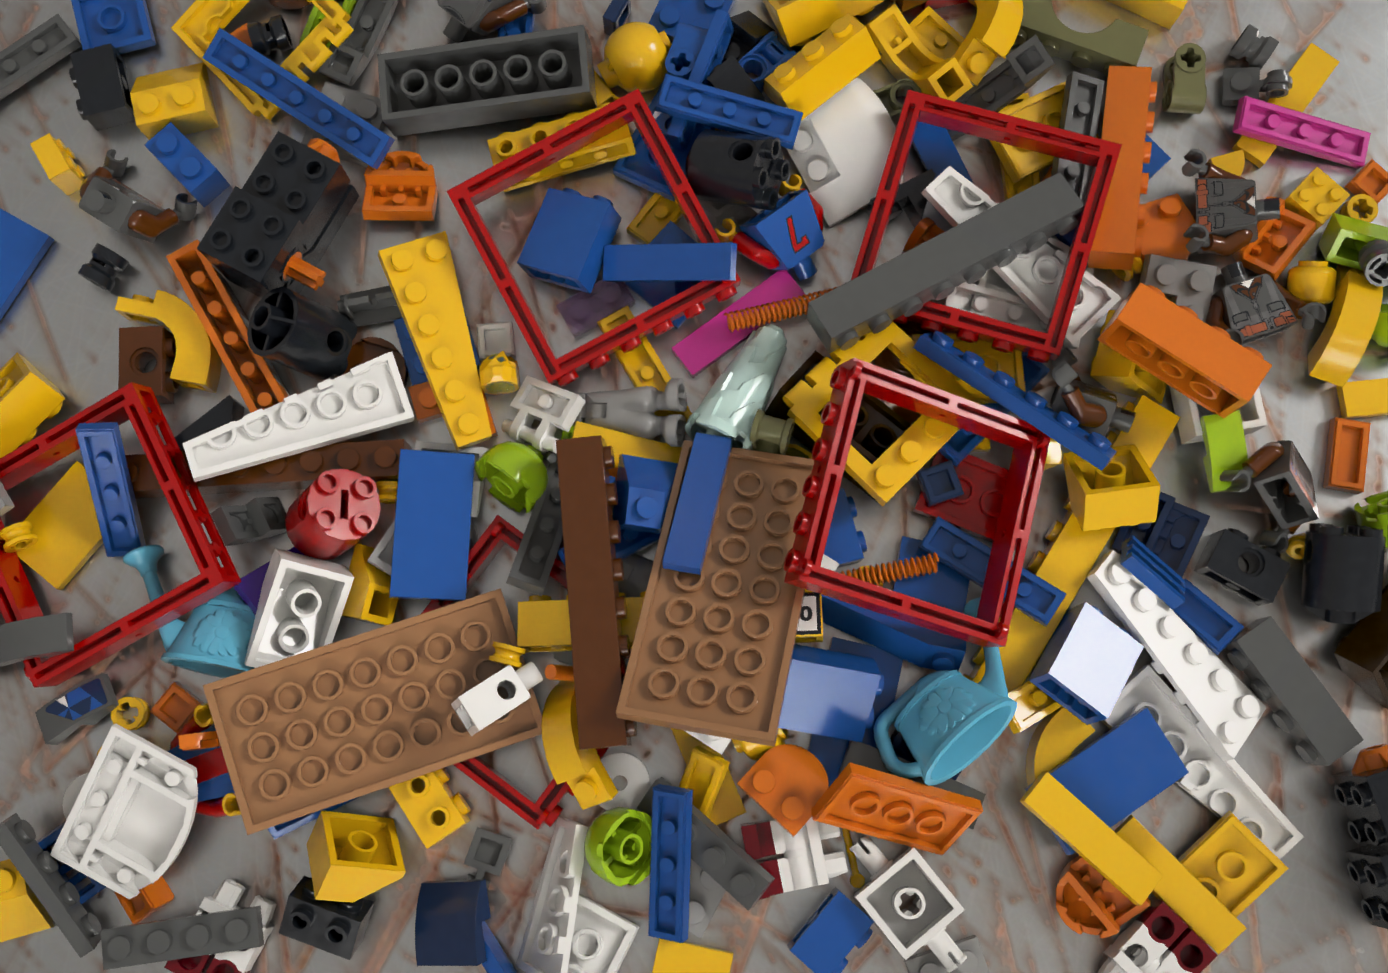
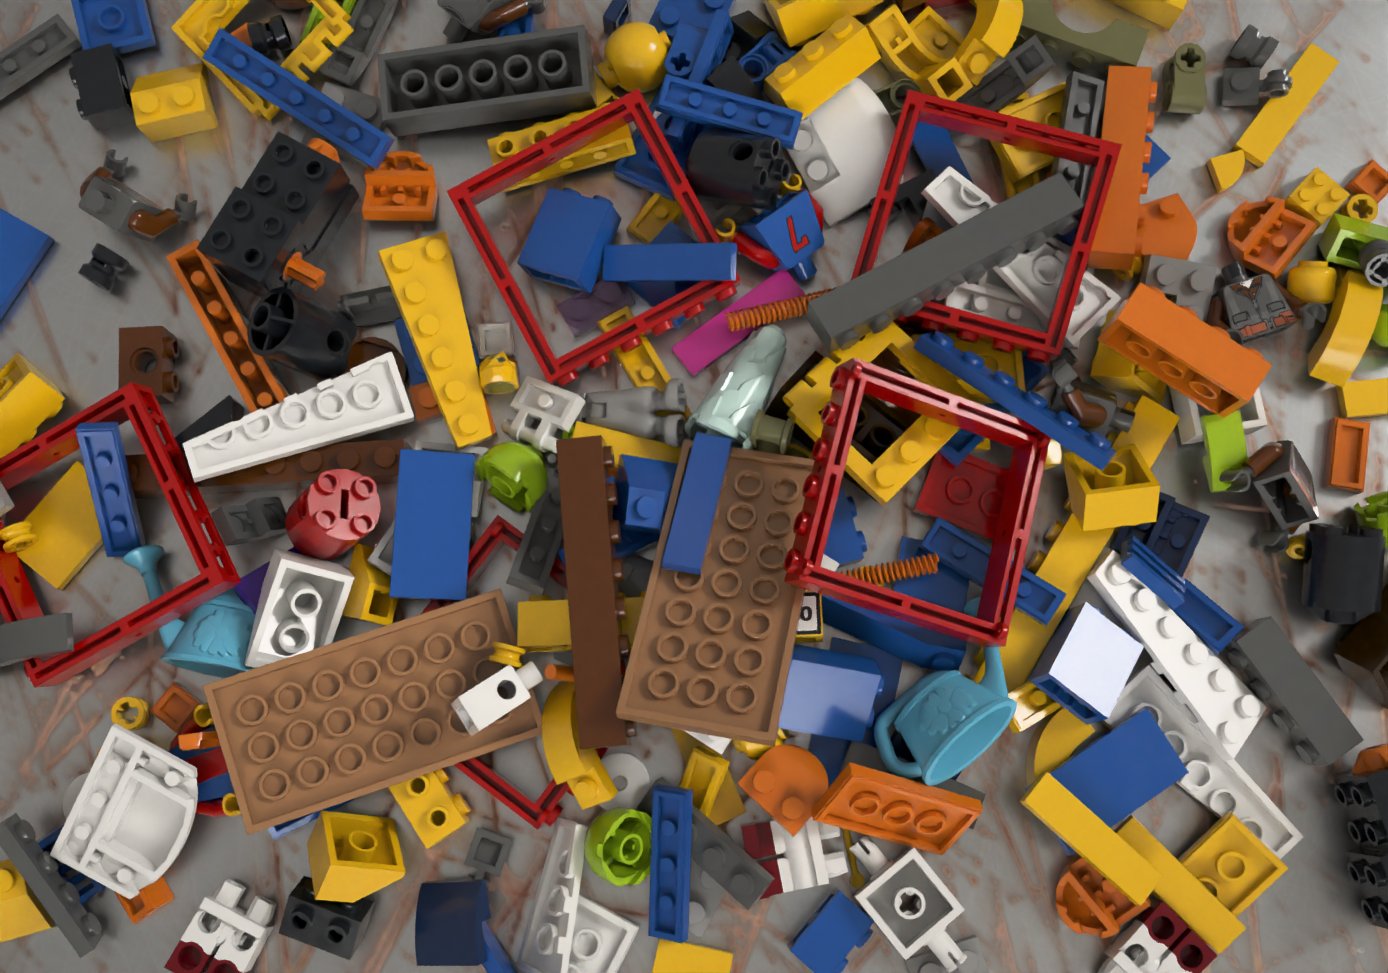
yellow piece [30,133,86,196] -> none
slope [35,673,119,745] -> none
dark grey plate [101,905,264,970] -> none
yellow arch [115,290,222,393] -> none
blue brick [144,122,230,208] -> none
yellow bush [375,481,398,504] -> none
dark blue tile [916,460,964,507] -> none
torso [1182,149,1280,256] -> none
black brick [1194,528,1291,606] -> none
dark pink tile [1232,96,1371,169] -> none

